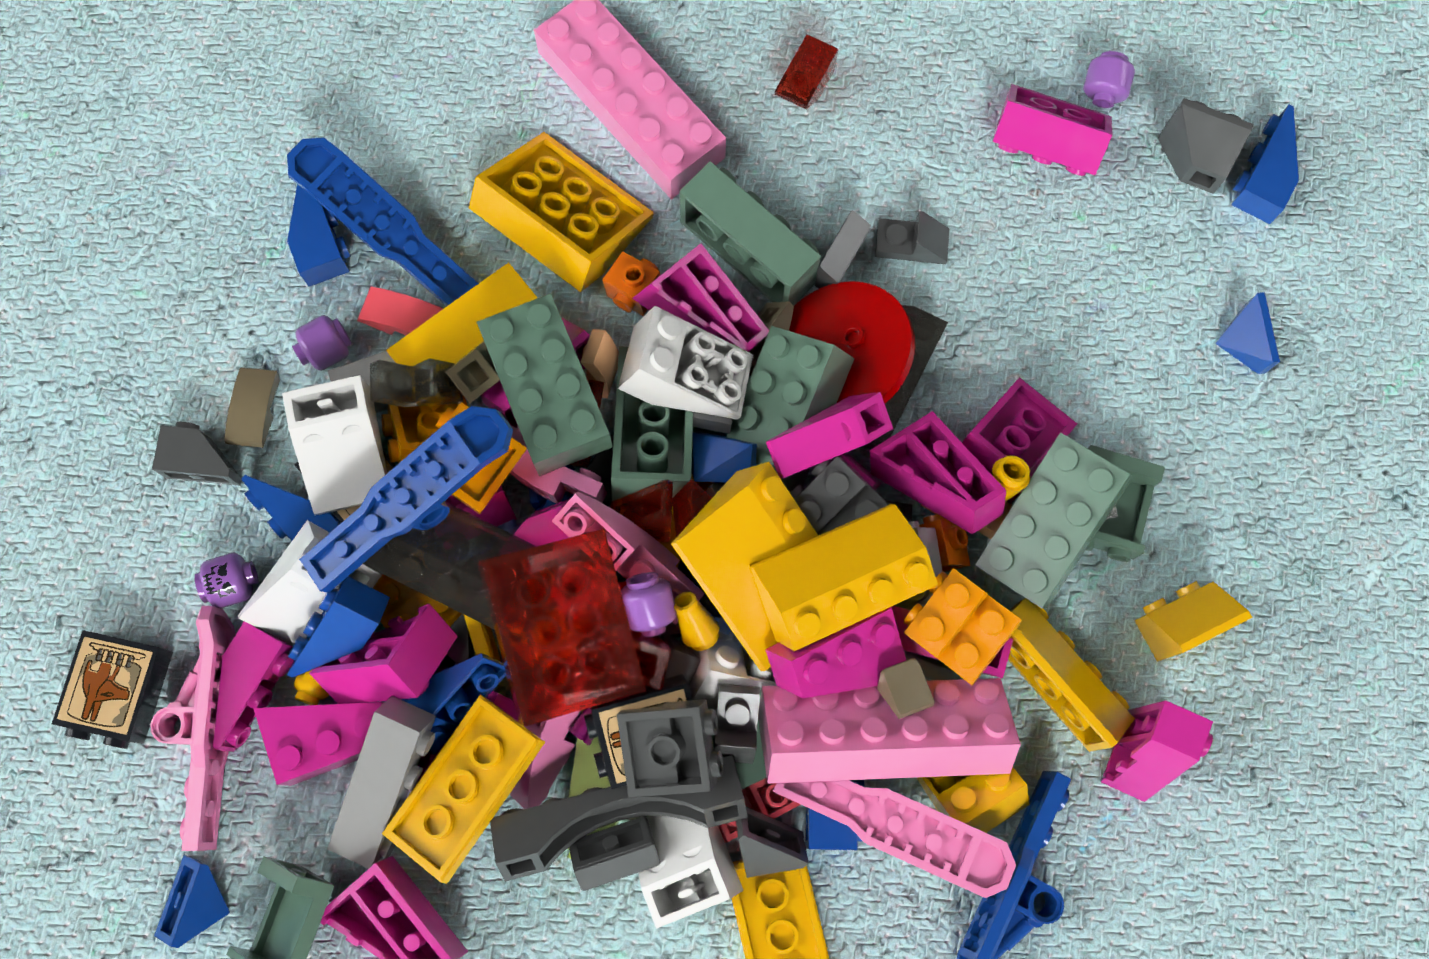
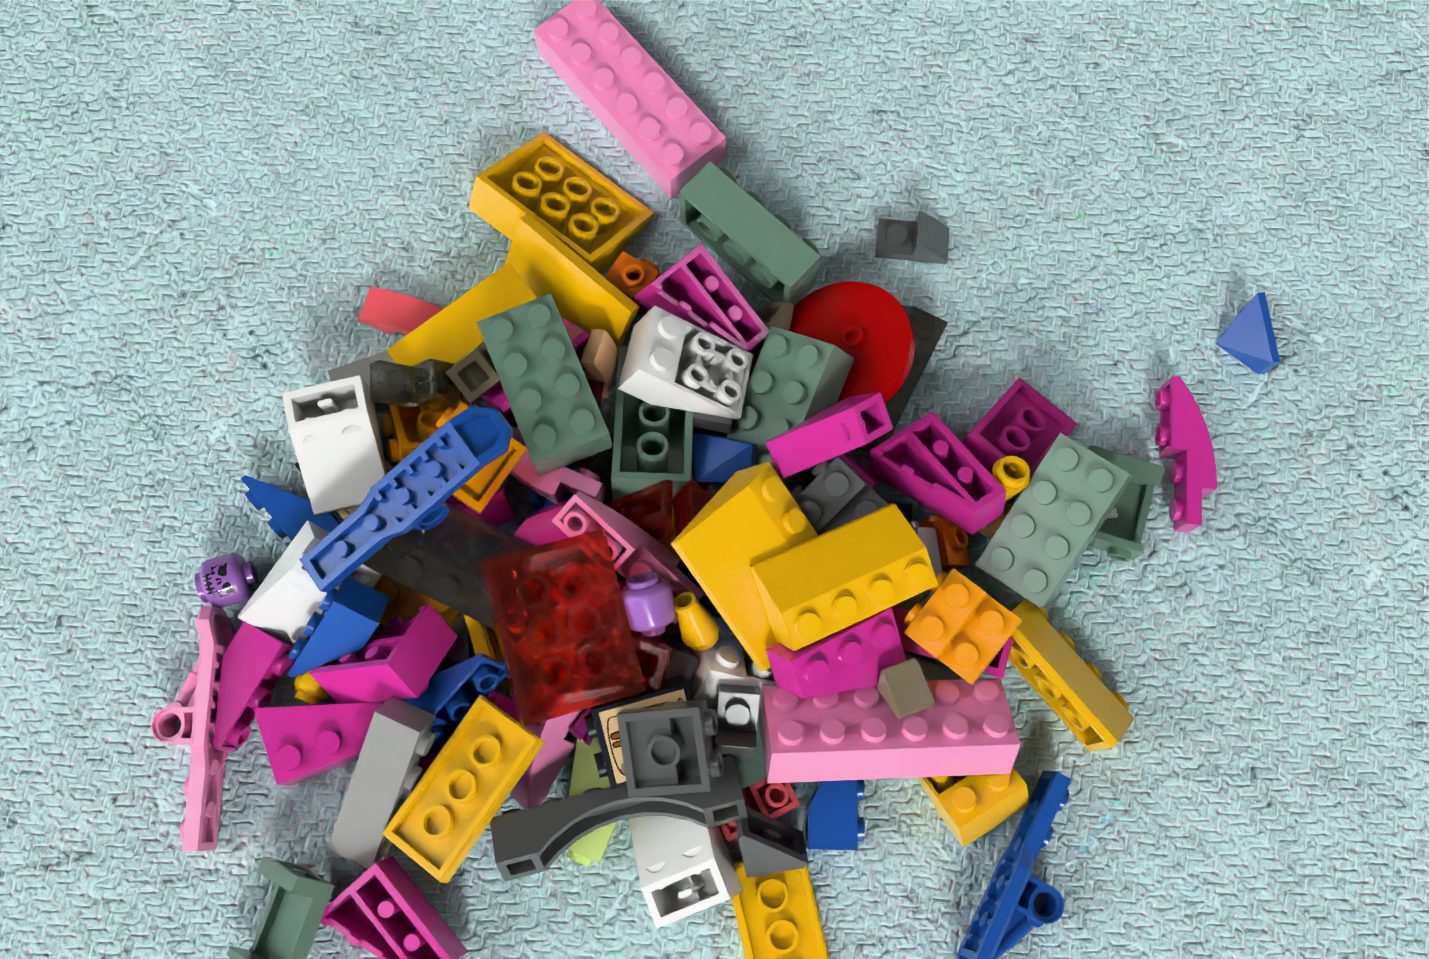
brick [52,630,173,749] -> none
dark grey slope [152,422,242,486] -> none
blue slope [154,855,230,948] -> none
dark tan slope [224,367,280,448] -> none
blue piece [287,138,479,307] -> none
blue slope [287,184,351,287] -> none
medium lavender head [292,315,352,371] -> none
dark grey slope [569,816,660,891] -> none
bright pink piece [773,780,1016,898] -> none
clear red slope [774,34,838,110] -> none
slope [815,210,871,289] -> none
dark pink slope [993,84,1113,176] -> none
medium lavender head [1083,51,1135,108] -> none
dark pink wedge [1101,700,1213,802] -> none
yellow slope [1134,581,1253,662] -> none
dark grey slope [1158,98,1254,194] -> none
blue slope [1231,104,1299,224] -> none
none -> yellow tile [504,214,639,351]
none -> dark pink slope [1155,376,1217,533]

